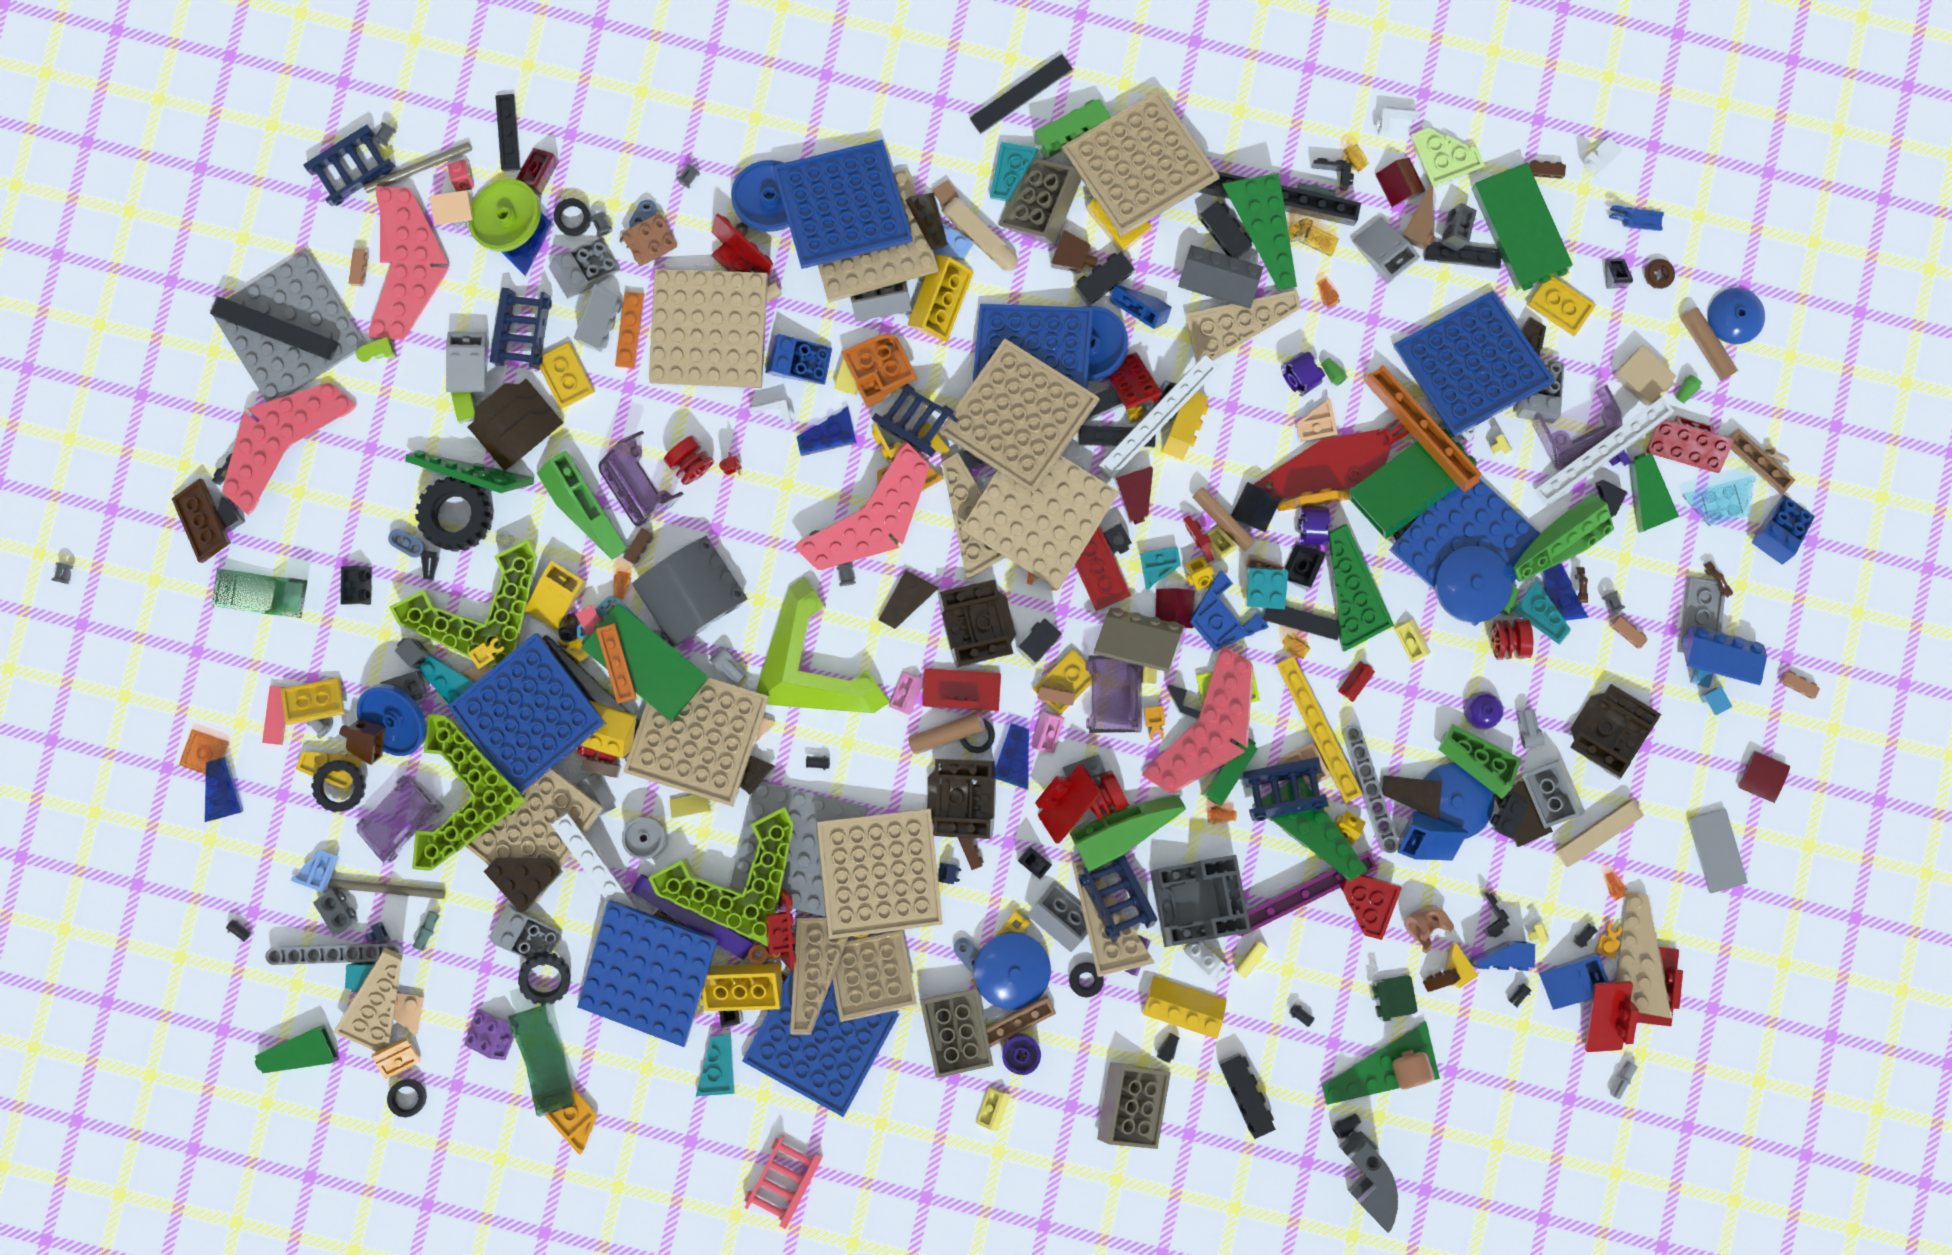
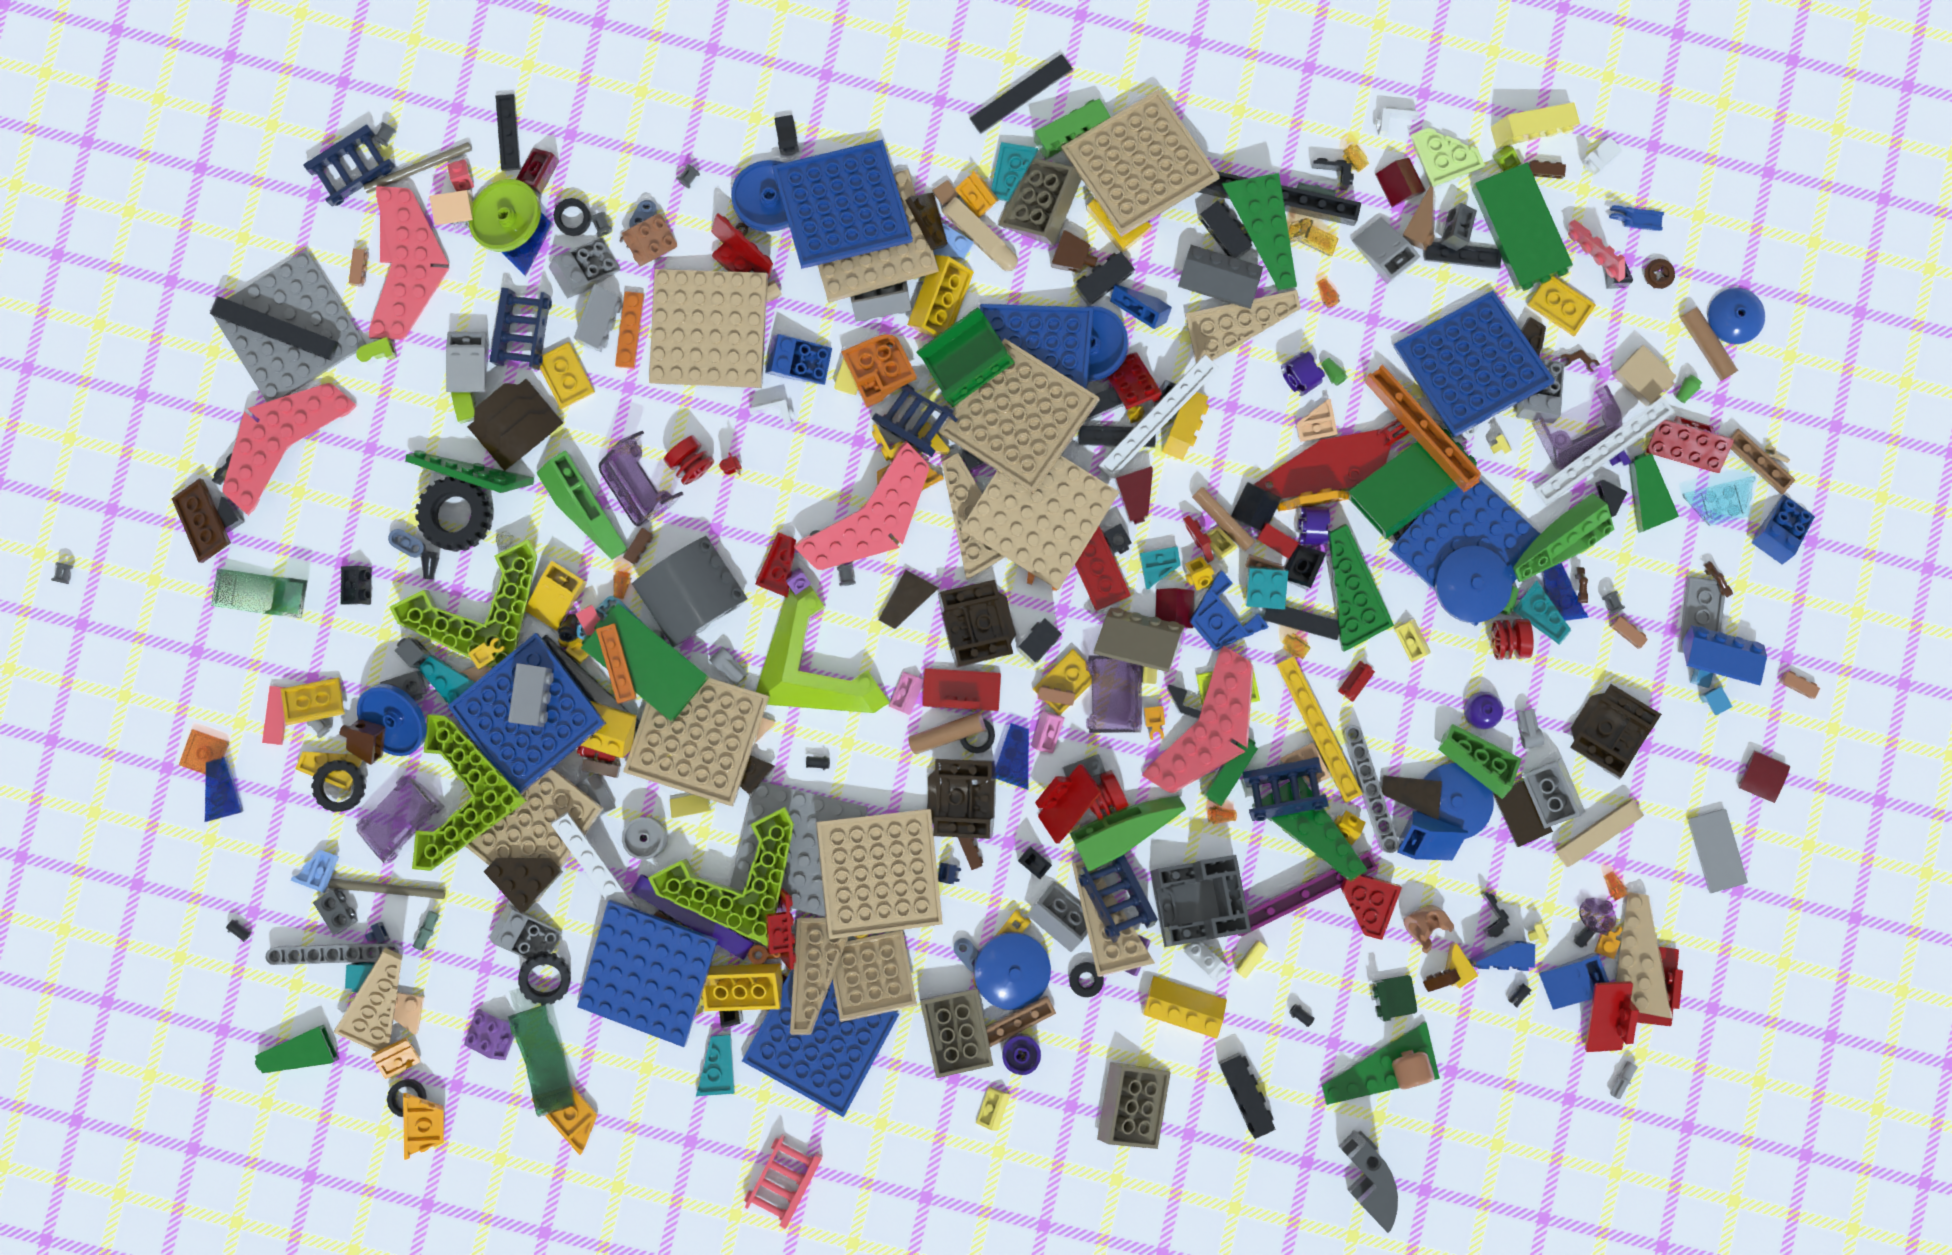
clear blue wing [796,406,857,457] -> none
black cone [1156,1033,1180,1064] -> none
black cone [1331,1113,1361,1140] -> none
black bracket [1490,794,1529,840] -> none
none -> light orange wing [403,1093,444,1160]
none -> light grey slope [508,663,554,727]
none -> red wing [755,532,796,598]
none -> black bracket [774,115,799,156]
none -> medium lavender bracket [786,567,811,595]
none -> green panel [916,307,1015,407]
none -> light orange plate [955,171,999,218]
none -> red tile [1256,523,1299,559]
none -> light yellow wedge [1490,102,1580,149]
none -> lime slope [1492,146,1521,172]
none -> reddish brown arm [1558,349,1600,372]
none -> coral wing [1568,219,1625,282]
none -> clear purple dish [1579,898,1616,933]

